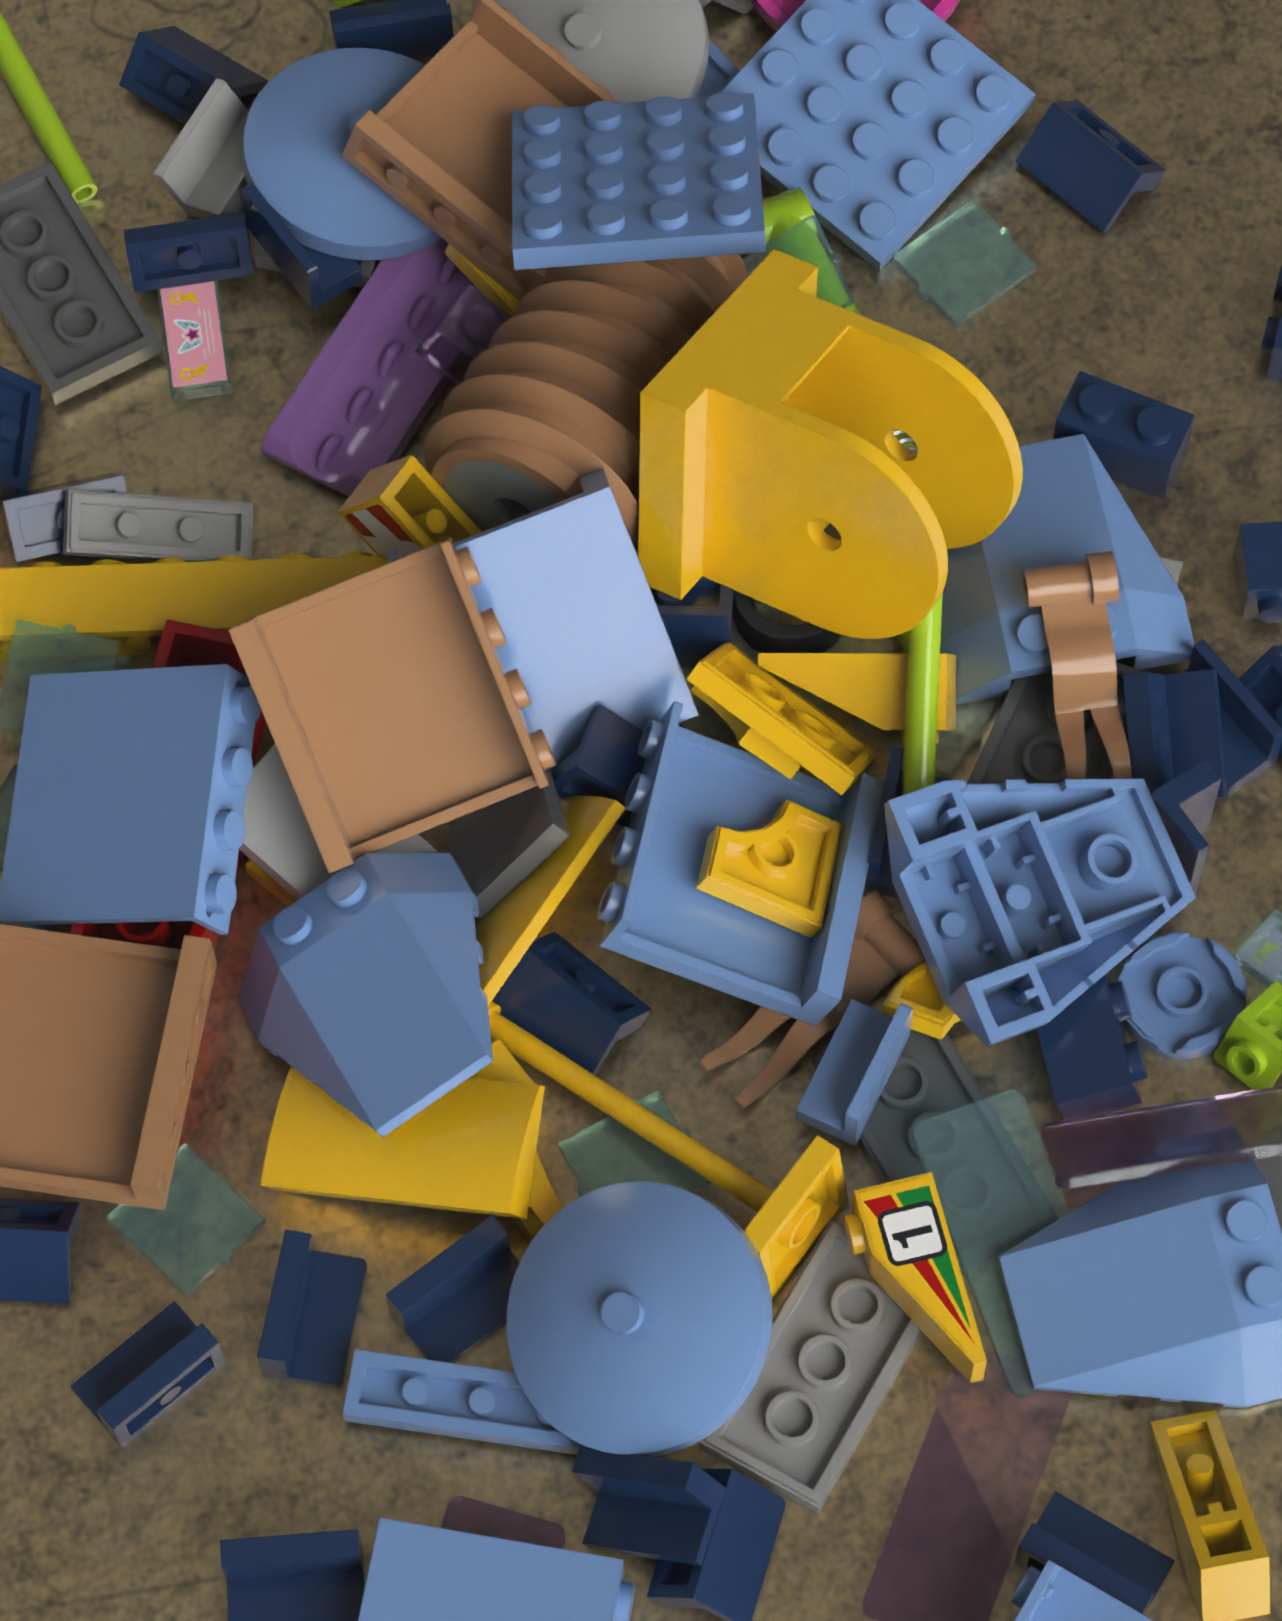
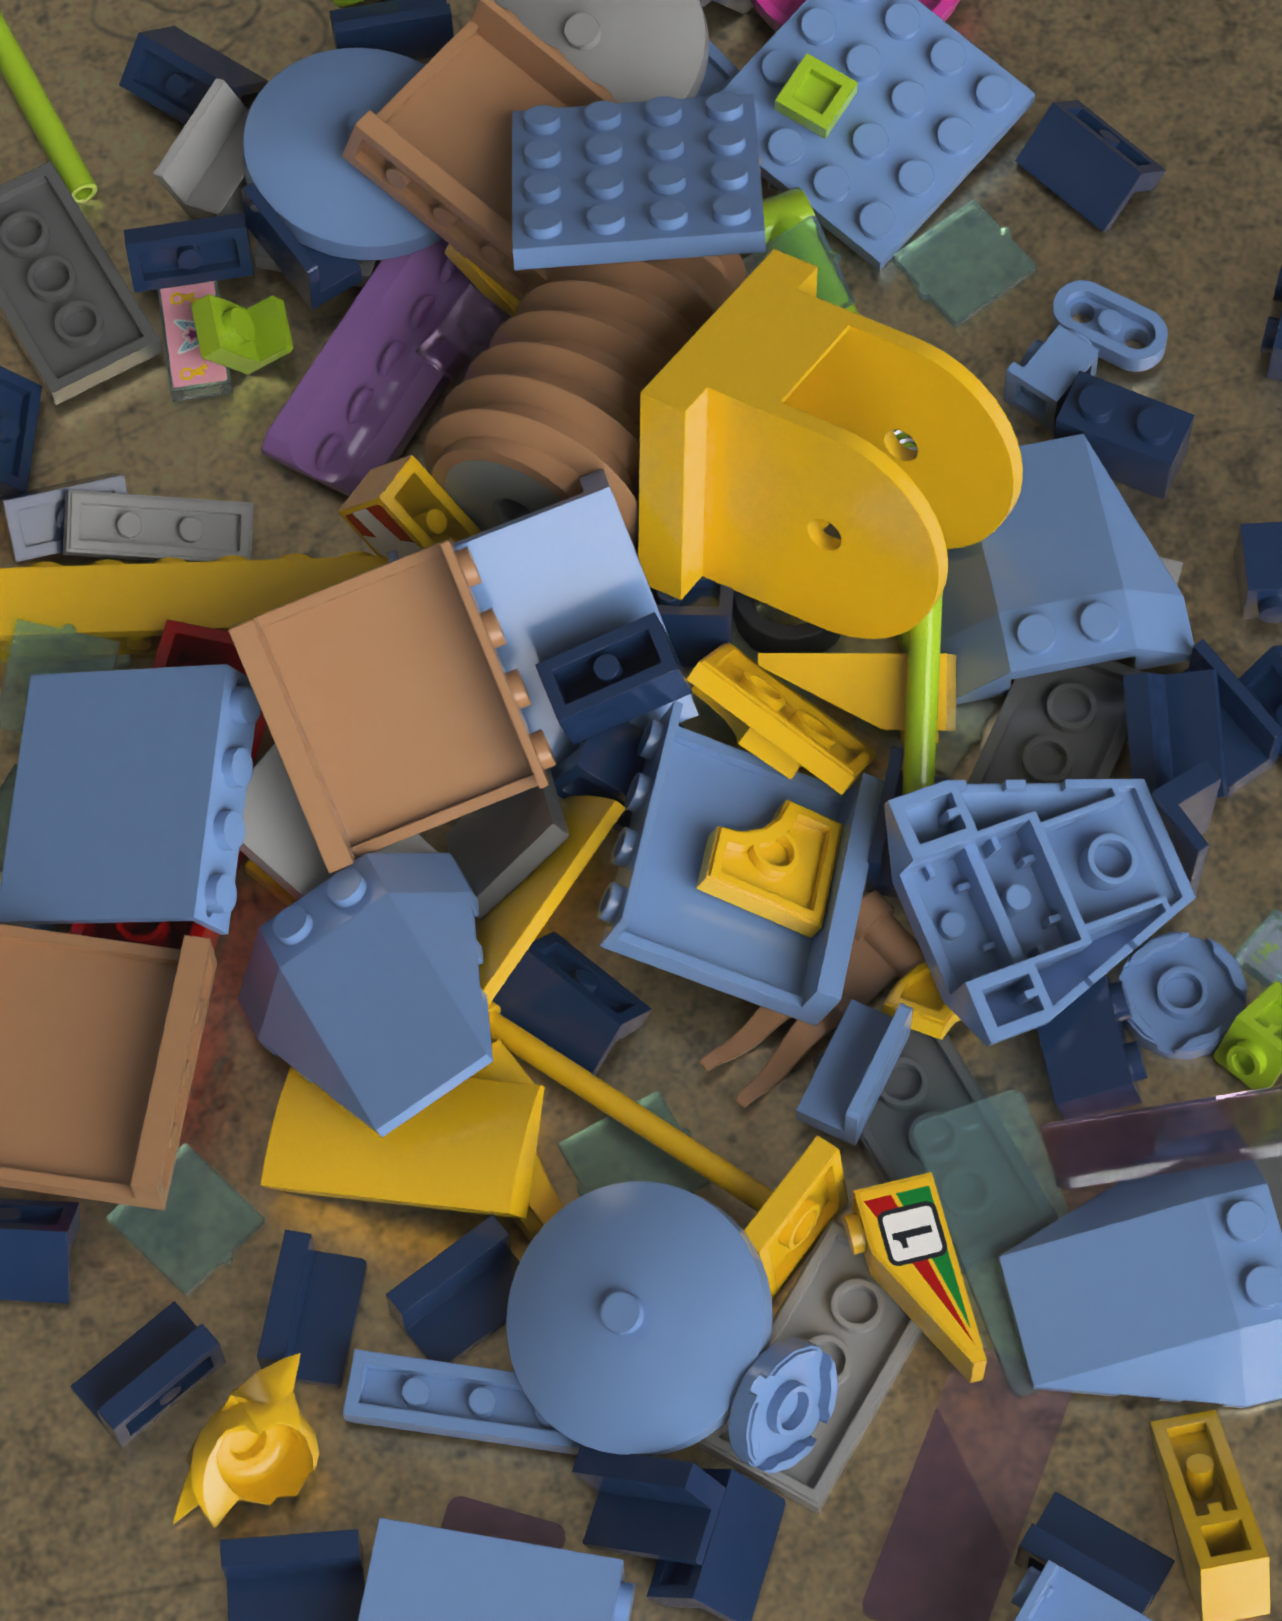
medium nougat flag [1022,551,1132,779] -> none
none -> yellow hair [173,1353,319,1528]
none -> lime bracket [191,294,293,375]
none -> dark blue brick [535,612,692,745]
none -> medium blue tile [728,1336,838,1474]
none -> lime tile [775,53,858,139]
none -> medium blue brick [1003,325,1099,432]
none -> medium blue plate [1051,280,1168,372]

